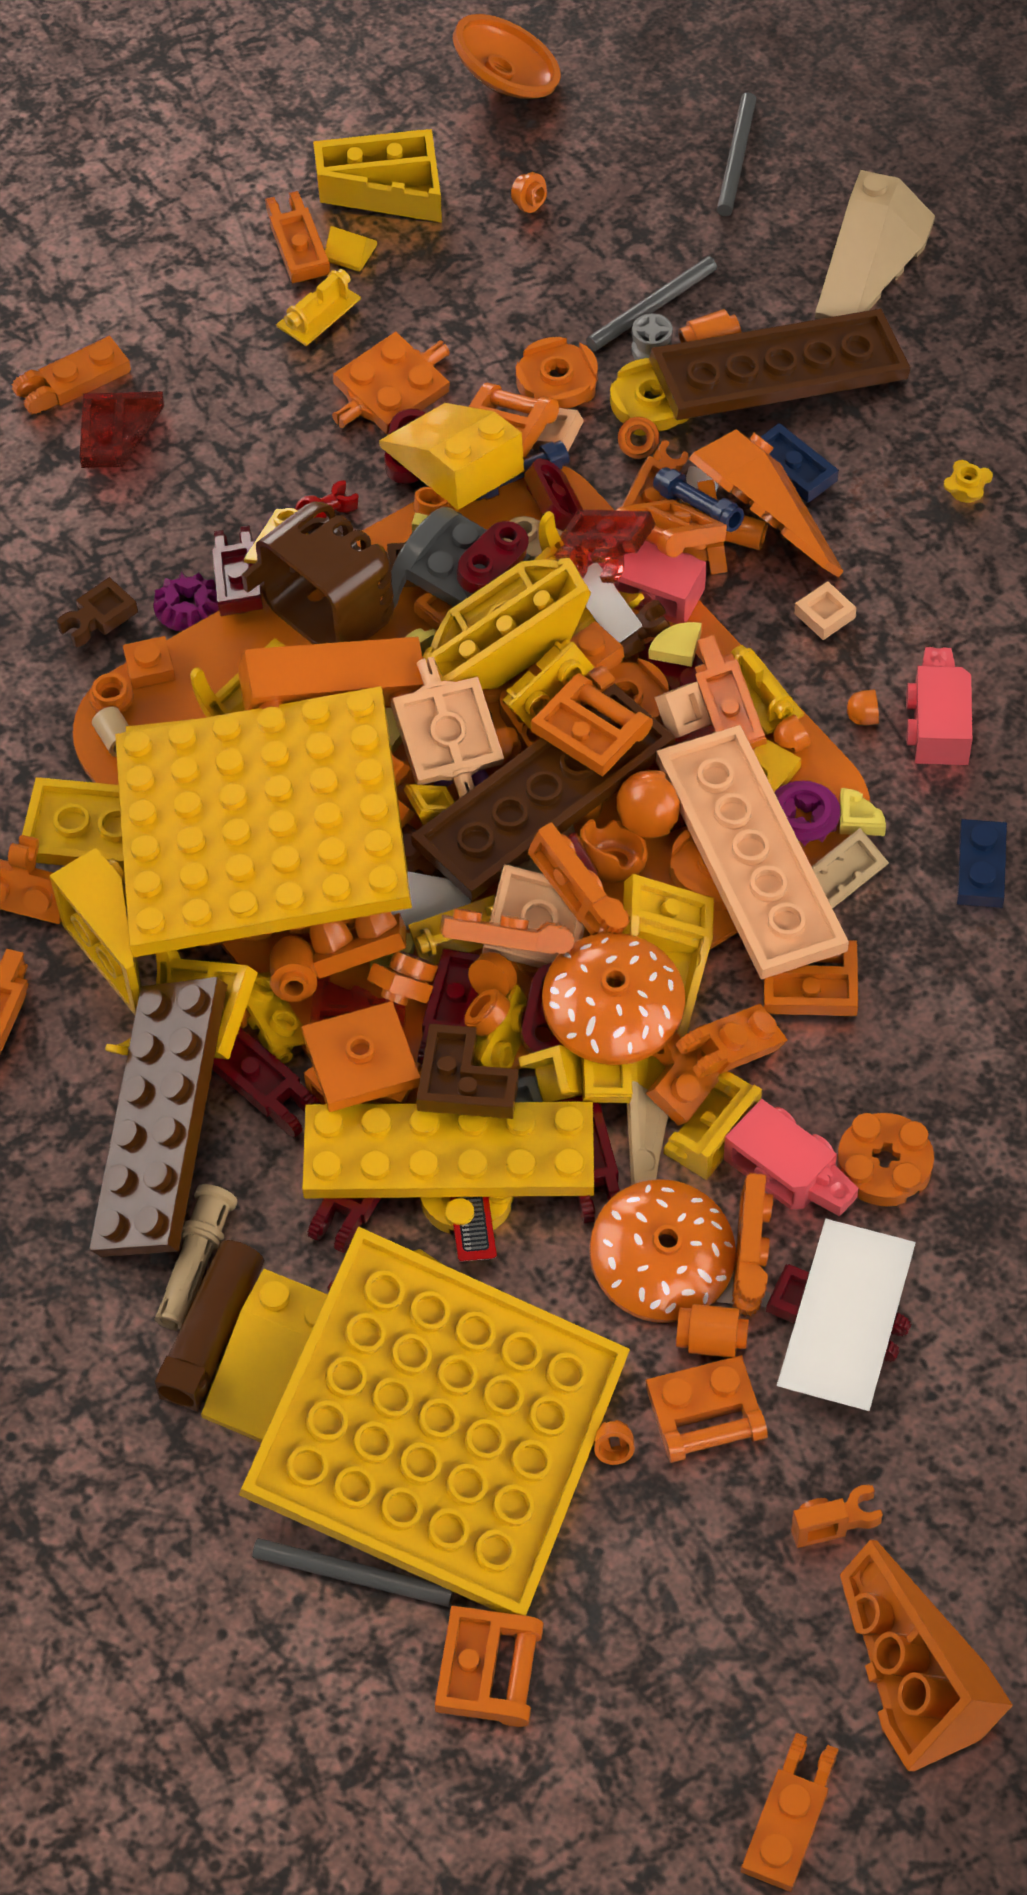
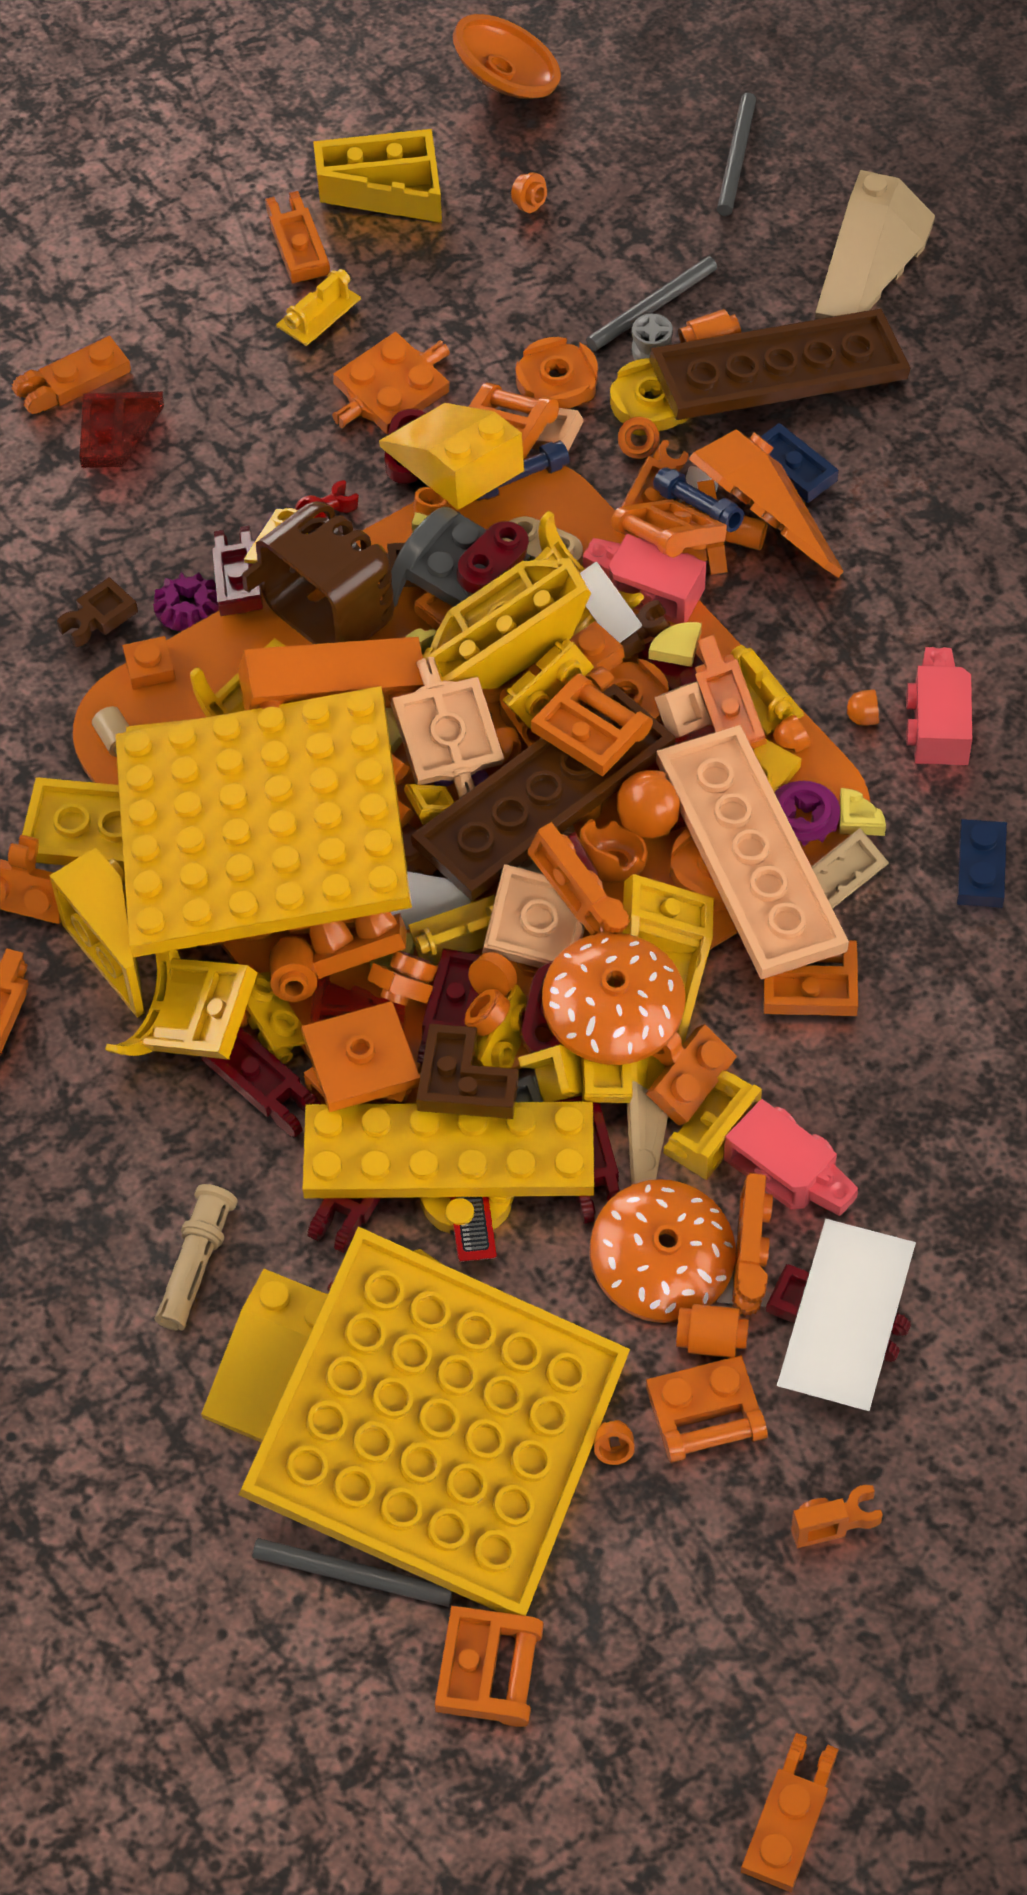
orange plate [89,673,134,713] -> none
plate [89,977,228,1257] -> none
reddish brown piece [155,1240,265,1412] -> none
yellow slope [325,226,377,272] -> none
orange hinge [440,908,575,955] -> none
dark red plate [524,458,584,532] -> none
clear red plate [554,510,656,583] -> none
orange hinge [675,1003,788,1078] -> none
light nougat plate [794,581,857,640] -> none
orange plate [837,1113,934,1206] -> none
orange wedge [840,1539,1013,1772] -> none
yellow plate [944,460,993,503] -> none

